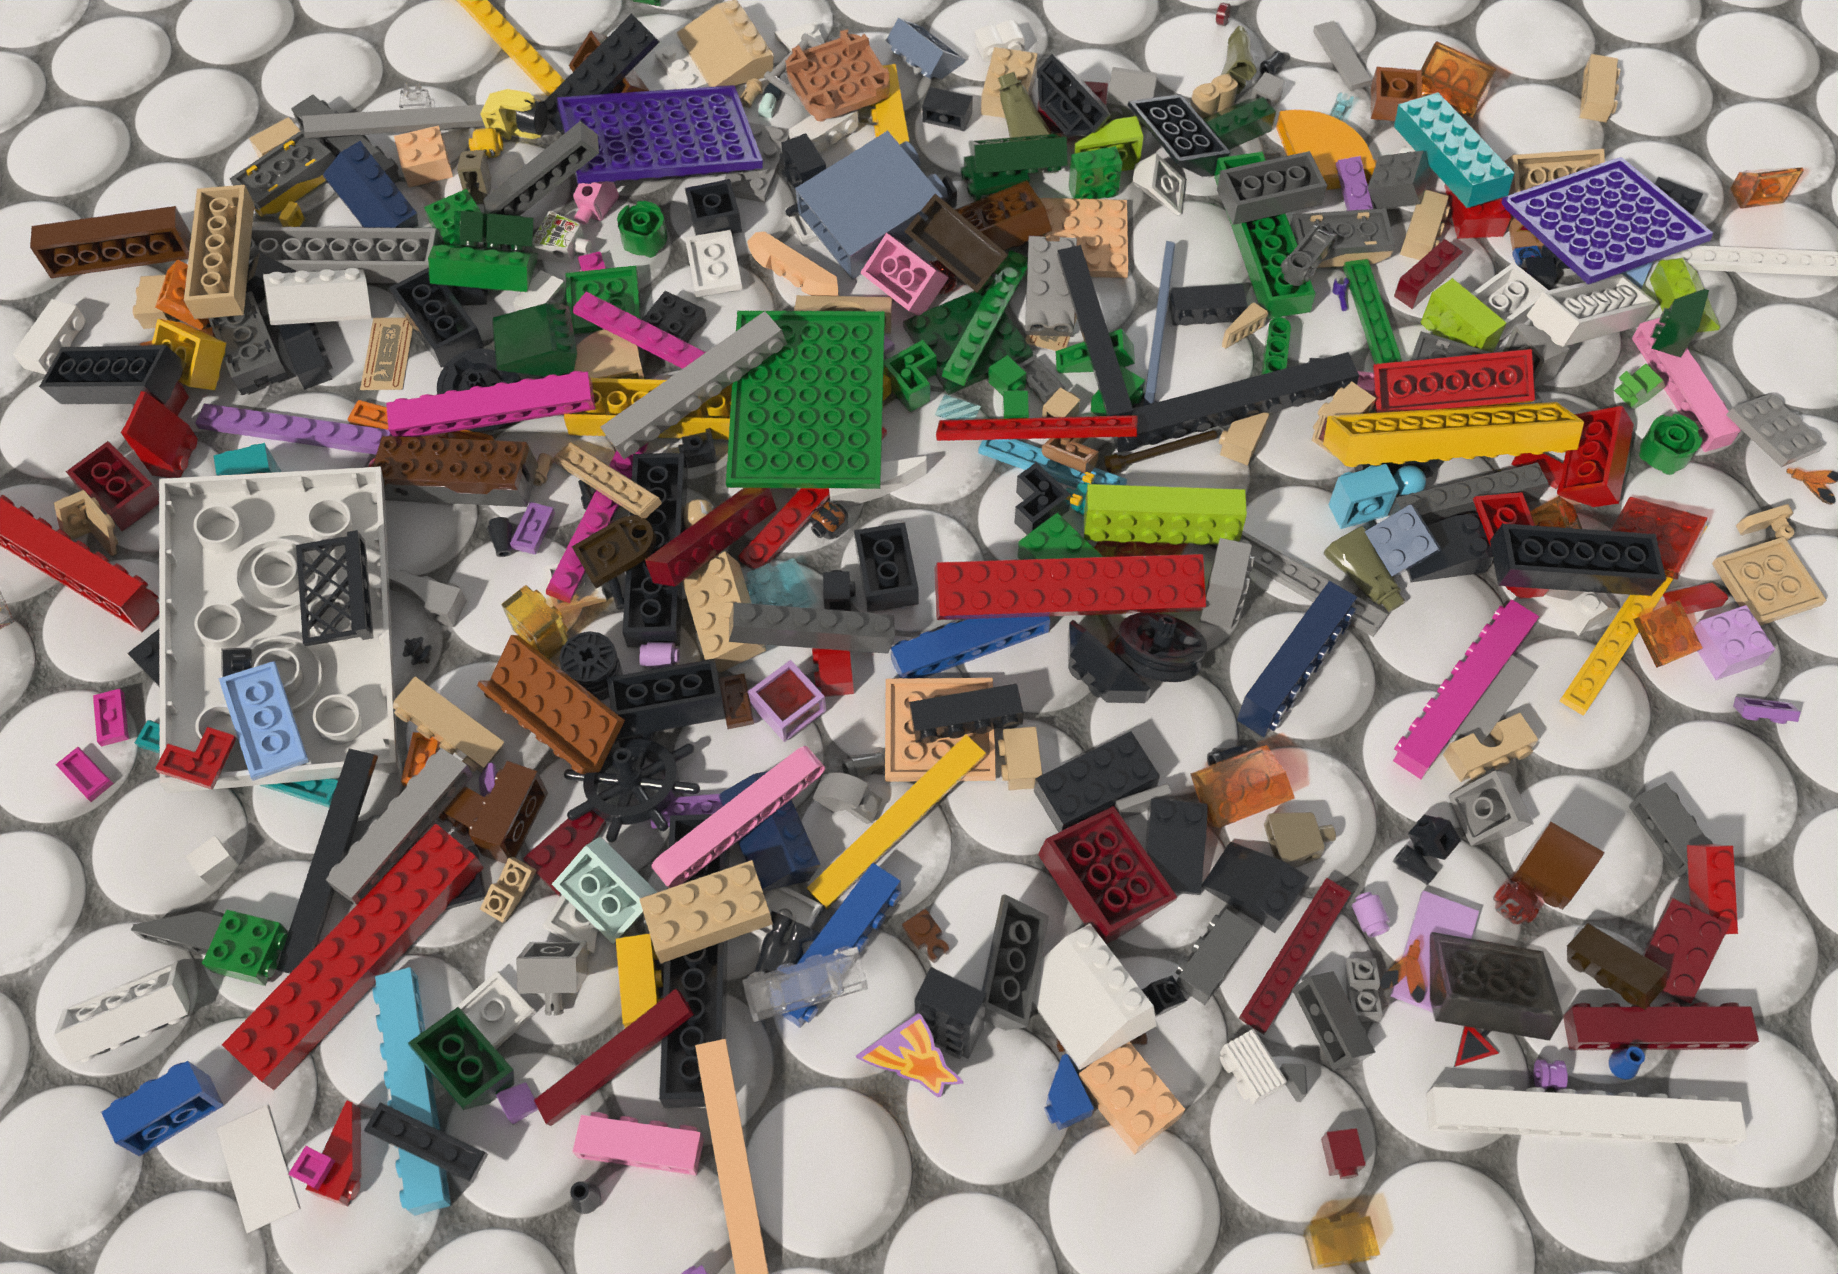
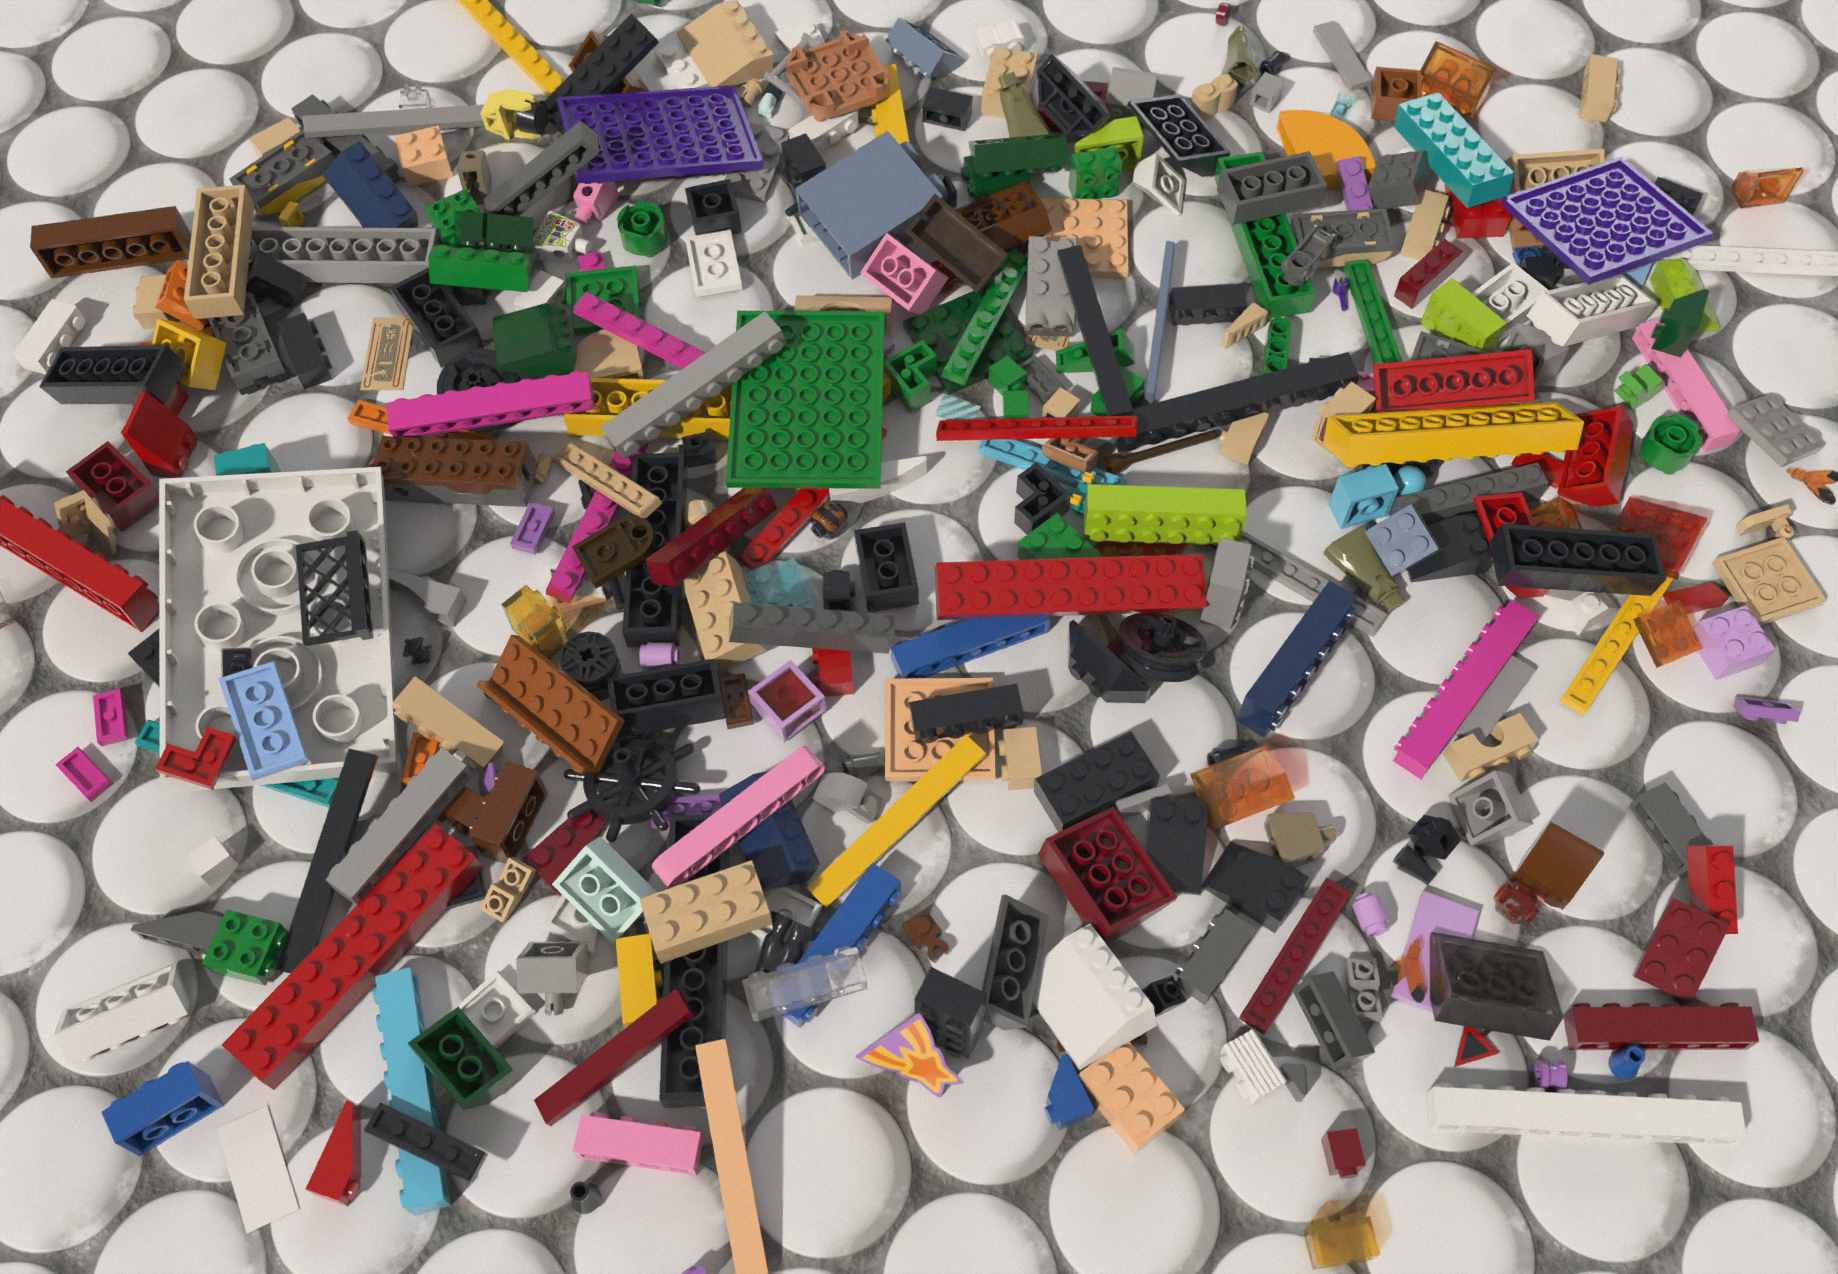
medium lavender plate [195,403,392,455] -> none
white slope [263,268,371,325] -> none
dark pink plate [288,1145,335,1190] -> none
yellow head [469,127,504,158] -> none
black cone [487,517,513,557] -> none
medium lavender slope [496,1082,538,1124] -> none
black brick [642,291,707,343] -> none
light nougat brick [747,231,839,296] -> none
dark green slope [1203,97,1276,150] -> none
dark brown brick [1567,923,1667,1010] -> none

